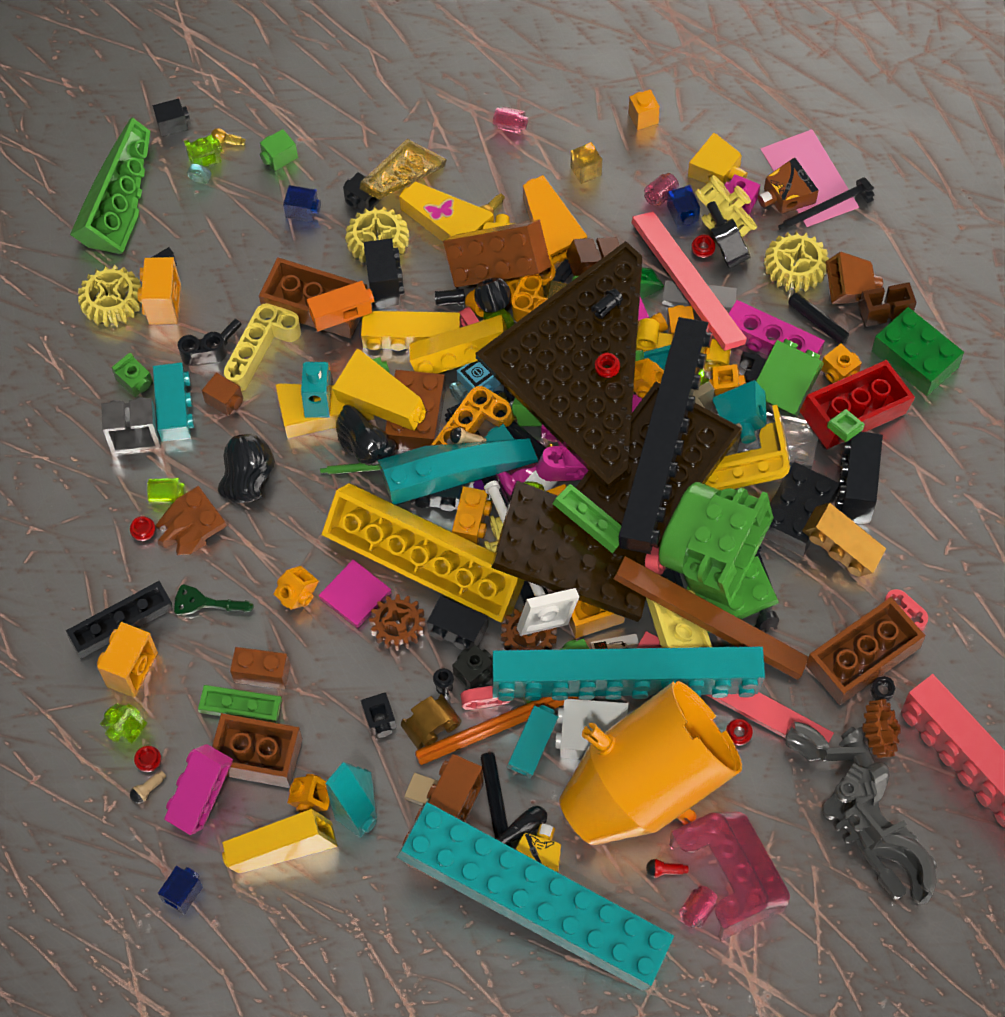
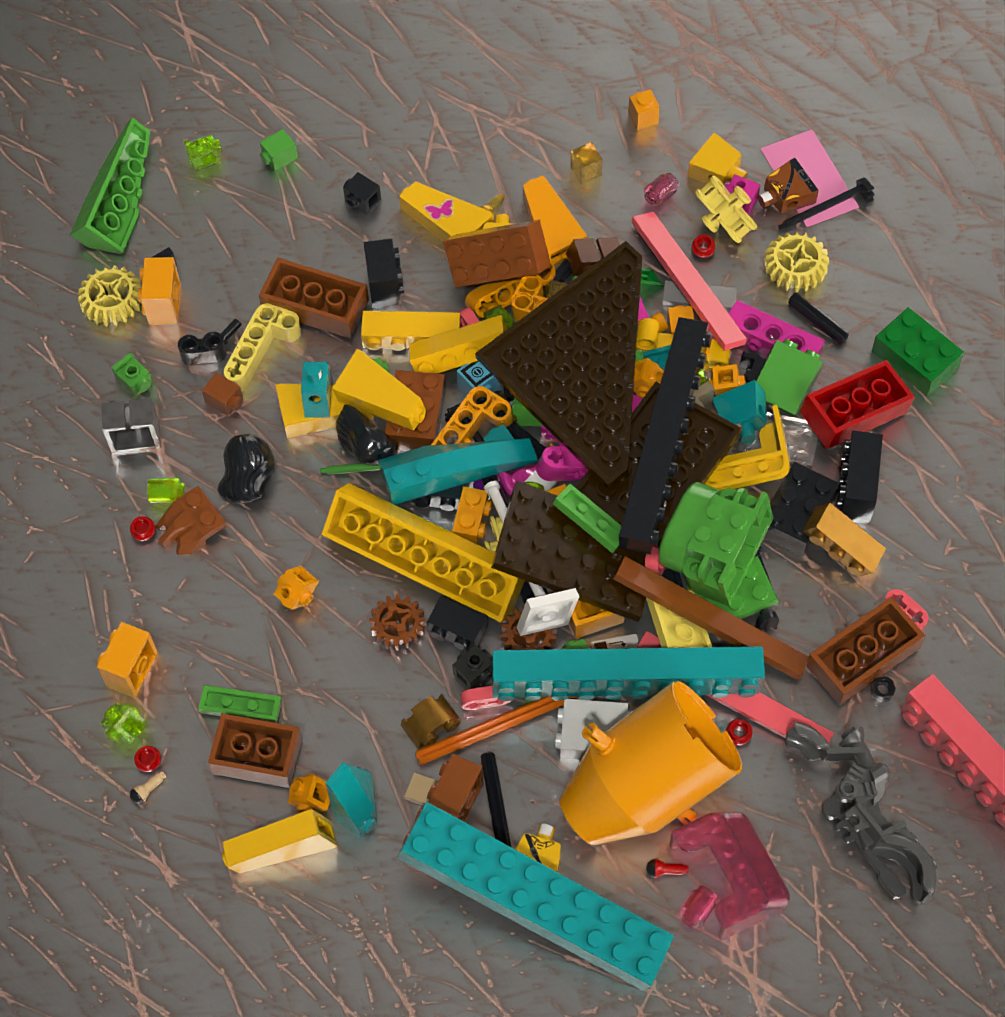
black brick [66,581,173,659] -> none
black brick [152,98,190,137] -> none
teal brick [153,362,194,442] -> none
clear blue brick [158,866,203,915] -> none
dark pink brick [164,744,233,835] -> none
dark green piece [174,584,254,616] -> none
clear light blue tile [187,164,212,184] -> none
piece [210,128,246,146] -> none
dark orange brick [230,647,290,690] -> none
clear blue brick [283,185,321,222] -> none
orange brick [307,281,374,332] -> none
dark pink tile [319,560,392,629] -> none
light yellow gear [345,206,410,264] -> none
clear yellow wing [359,138,447,199] -> none
black brick [361,692,396,738] -> none
black pin [433,668,454,696] -> none
black pin [435,287,465,306] -> none
clear light blue tile [449,380,468,404] -> none
tan piece [450,427,486,444] -> none
black piece [474,278,511,313] -> none
clear pink brick [493,106,528,134] -> none
black piece [496,806,548,844] -> none
teal brick [506,705,559,779] -> none
black pin [591,288,623,319] -> none
red plate [595,353,620,378] -> none
clear blue brick [667,185,700,227] -> none
black beam [707,201,751,269] -> none
light orange brick [821,344,862,383] -> none
dark orange torso [826,252,883,304] -> none
bright green tile [827,409,865,442] -> none
reddish brown piece [859,282,917,327] -> none
dark orange gear [863,699,901,758] -> none

